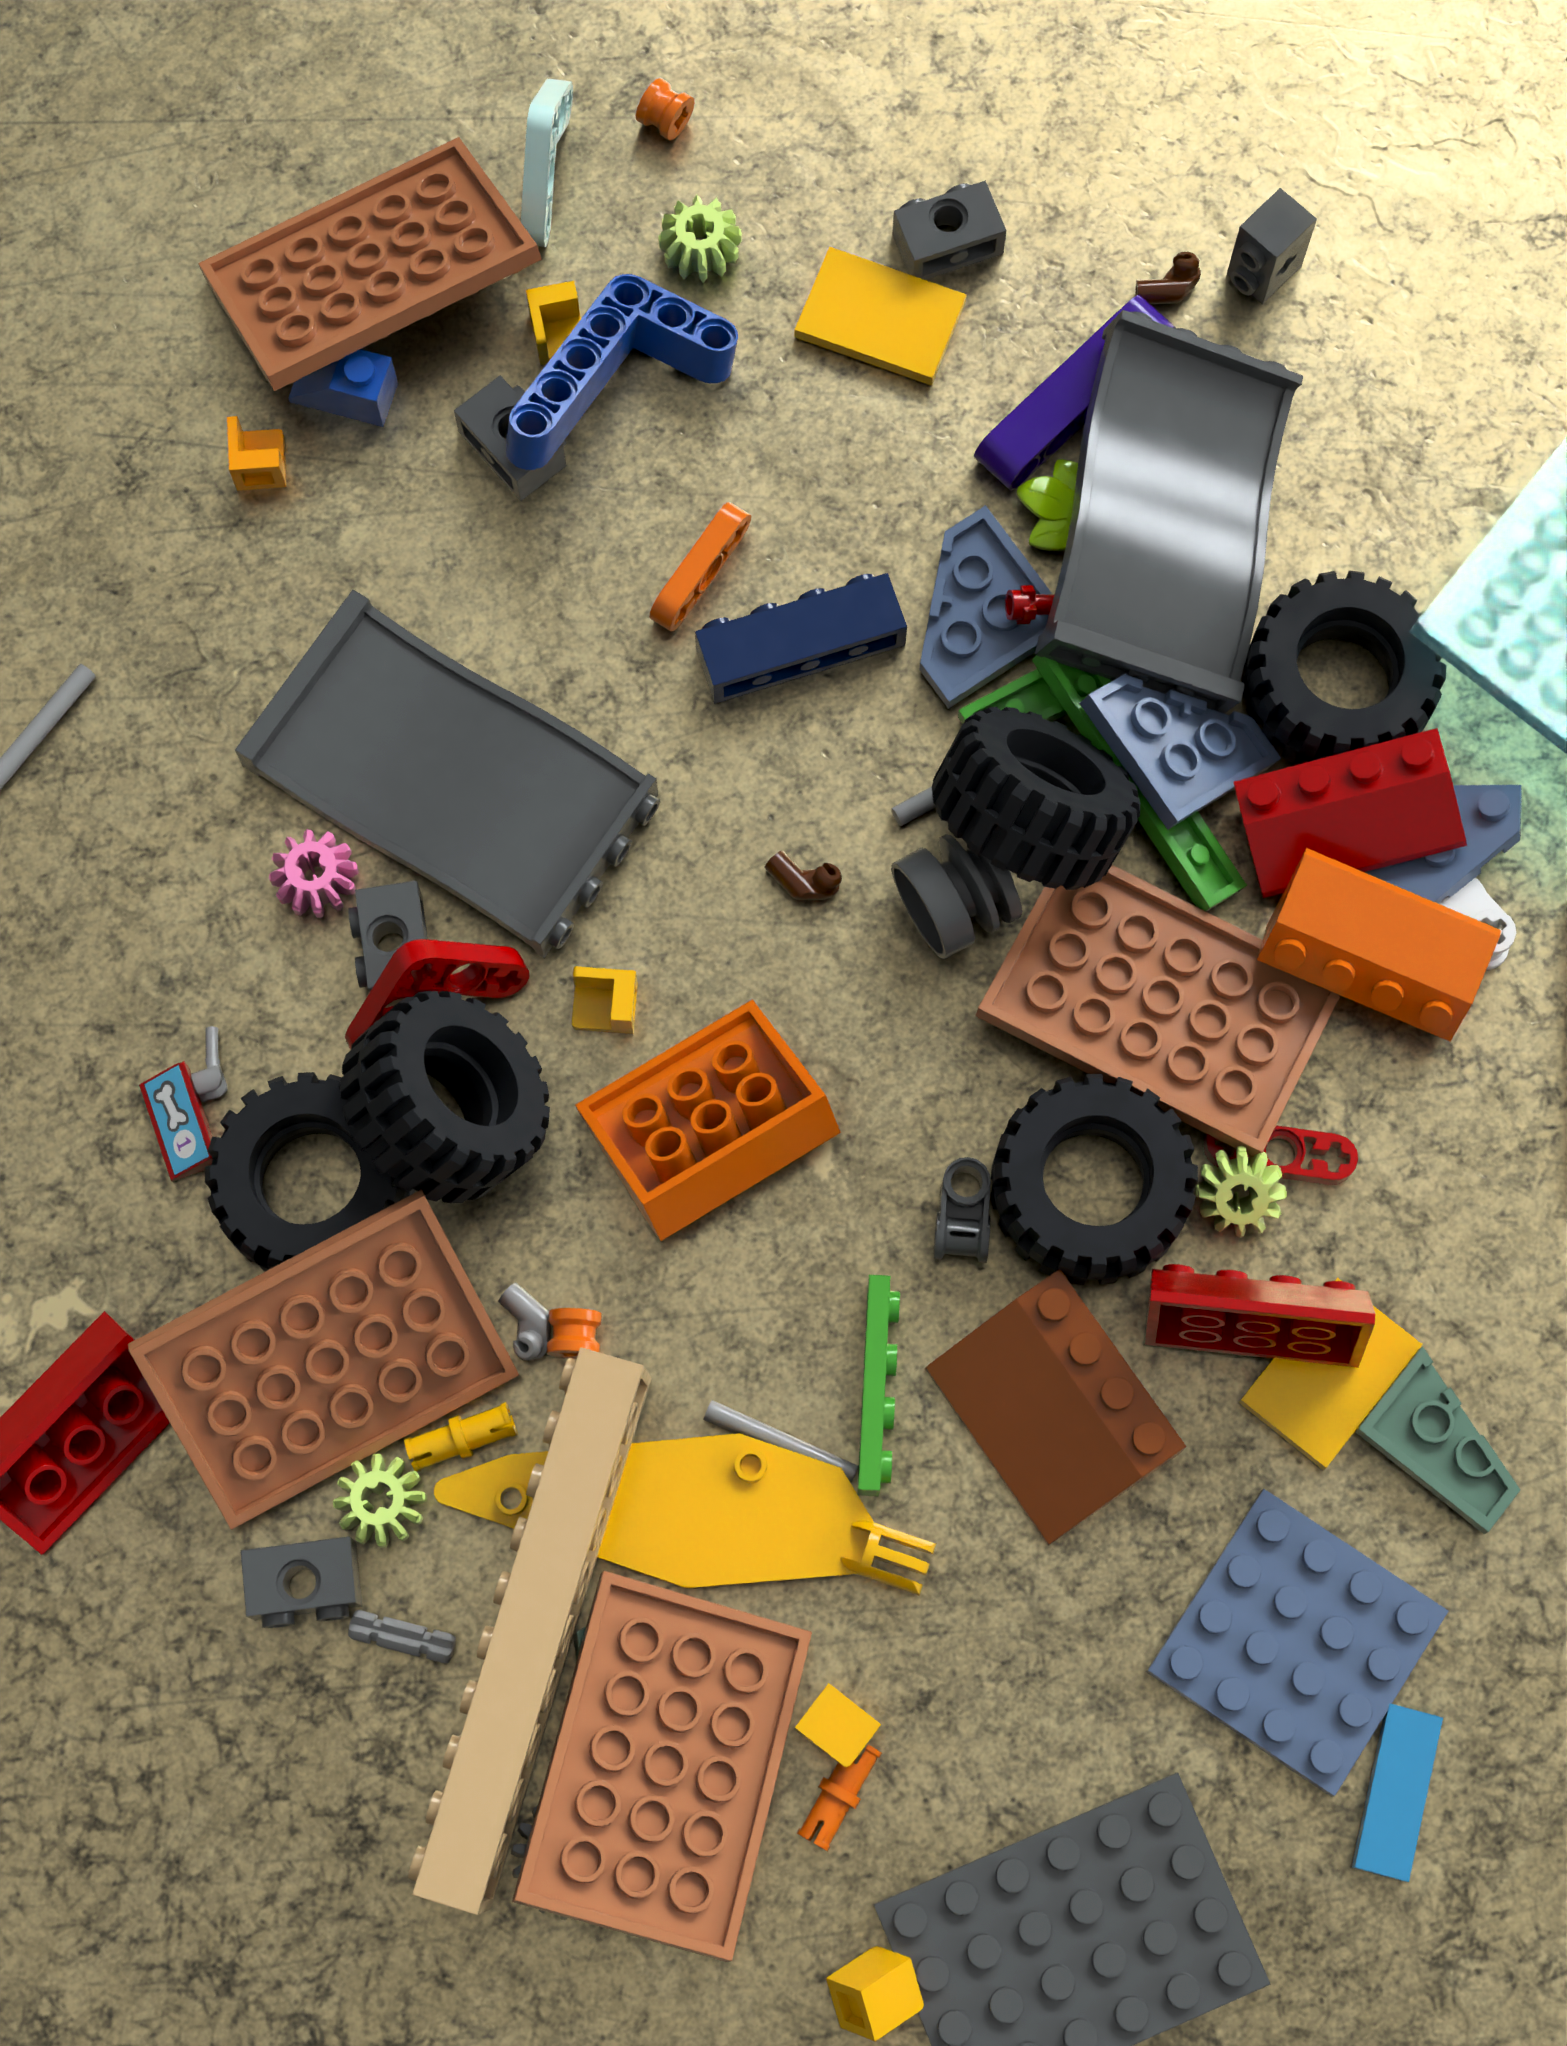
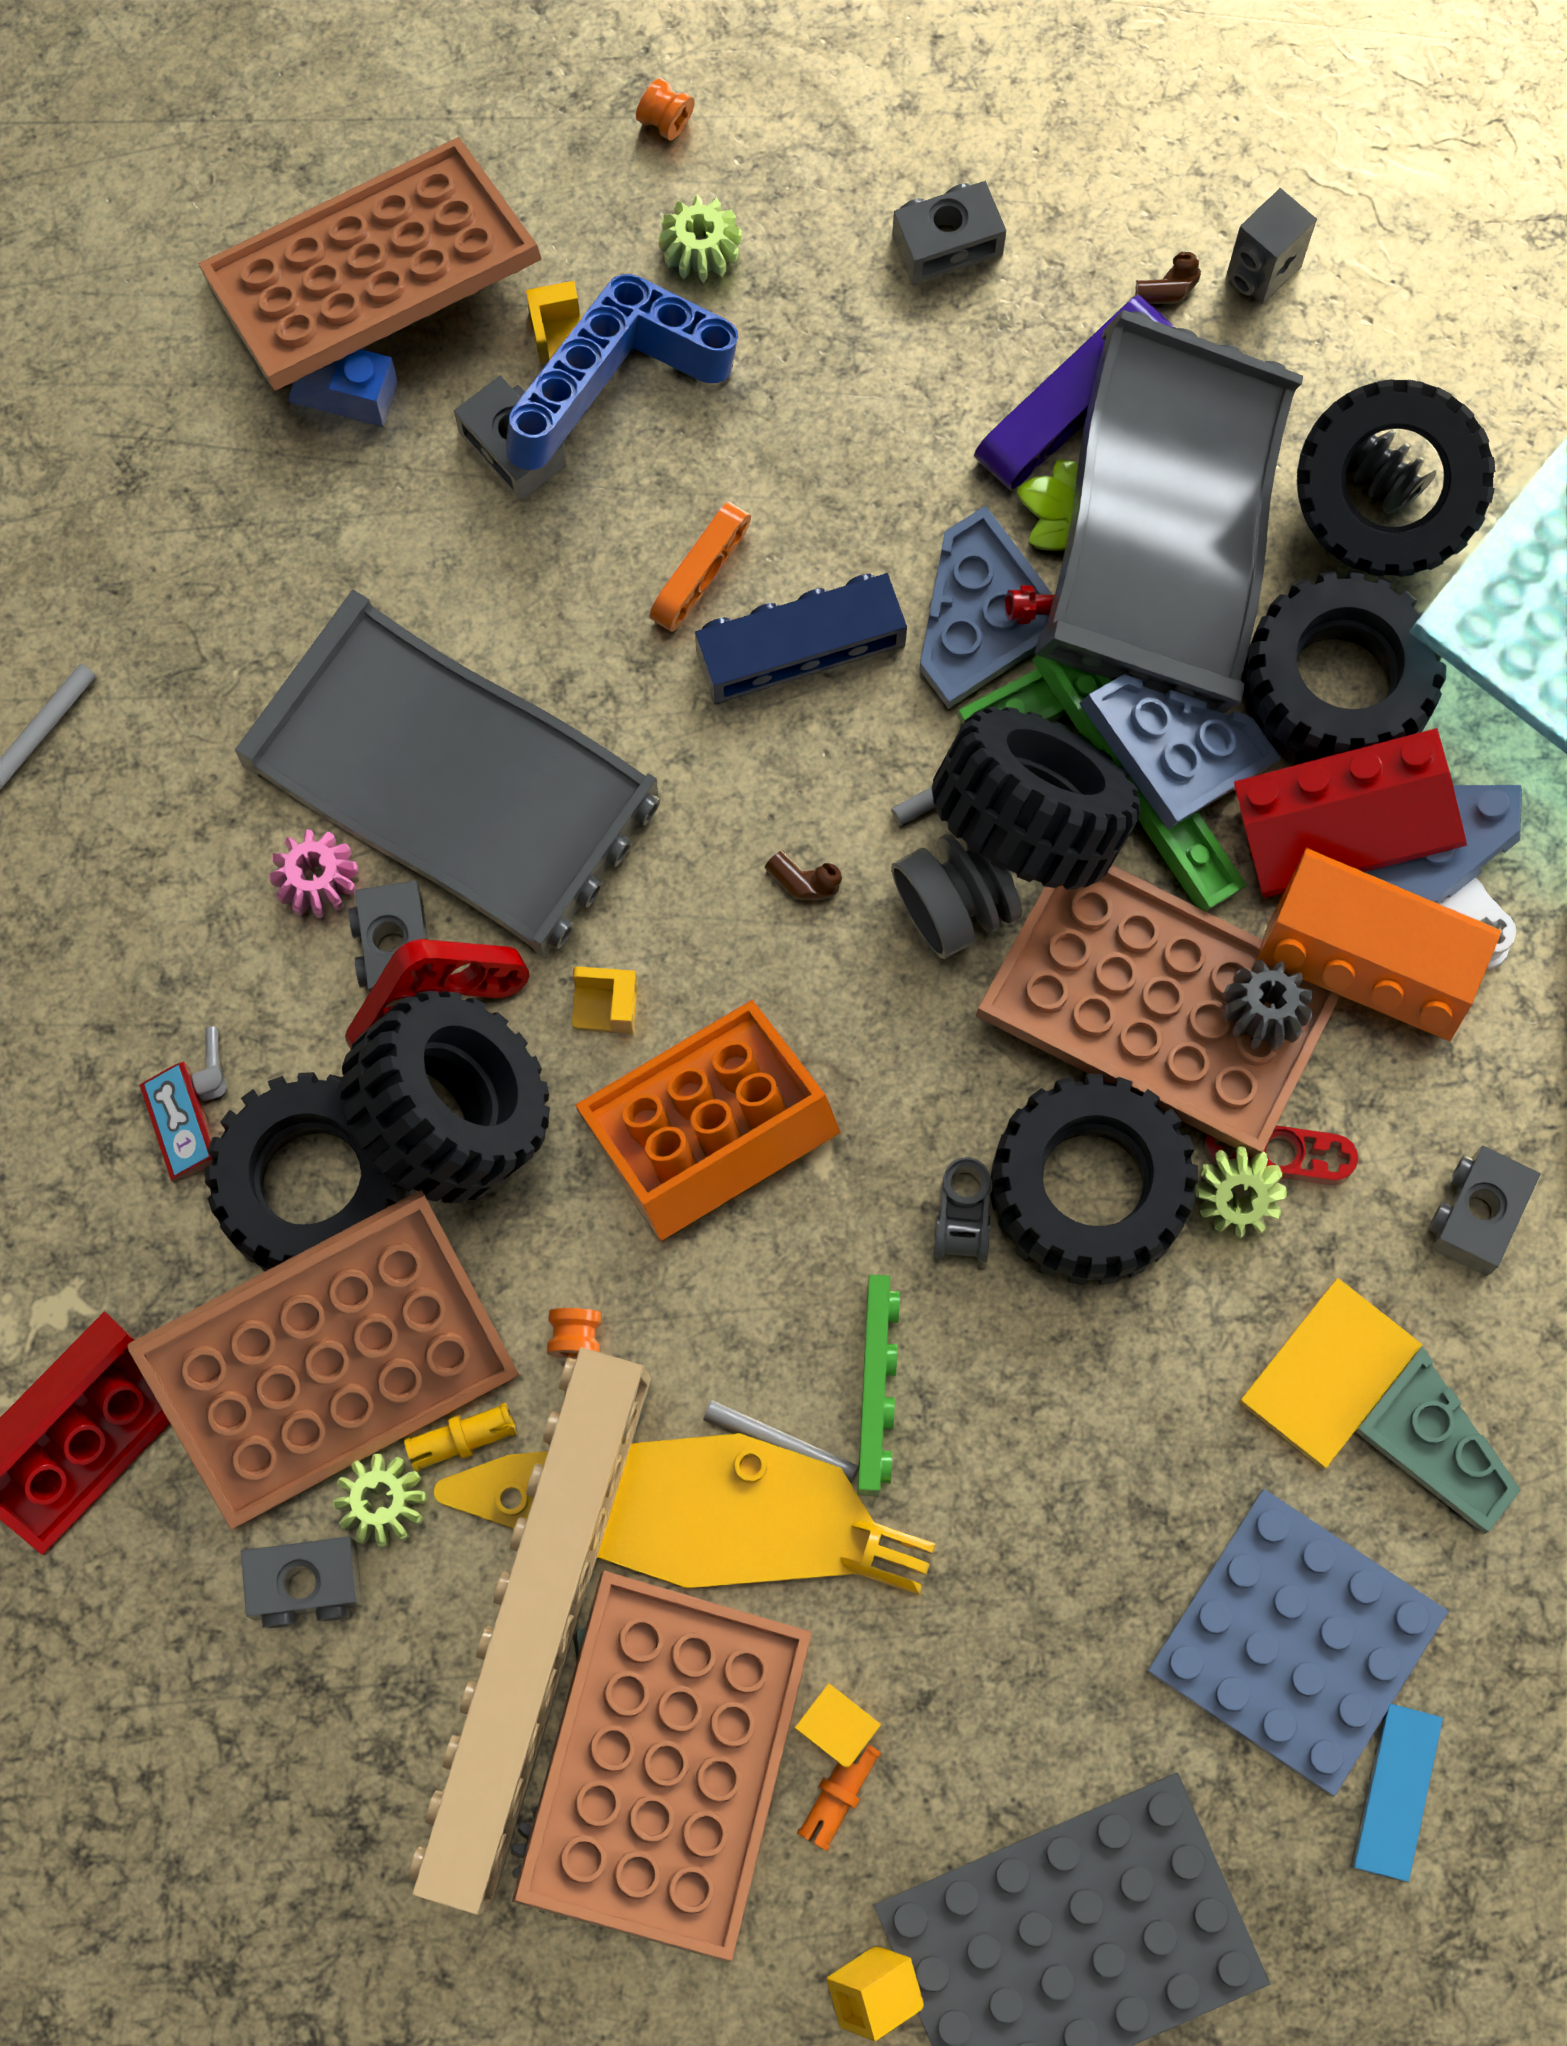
light orange panel [227,416,287,491] -> none
light grey axle [348,1610,456,1663] -> none
light grey arm [498,1282,551,1361] -> none
light aqua beam [521,79,573,247] -> none
yellow tile [794,246,967,386] -> none
dark orange slope [925,1269,1187,1545] -> none
red slope [1144,1264,1376,1368] -> none
none -> dark grey gear [1223,959,1313,1051]
none -> black tyre [1297,379,1496,577]
none -> dark grey piece [1346,429,1437,514]
none -> dark grey brick [1428,1145,1541,1276]

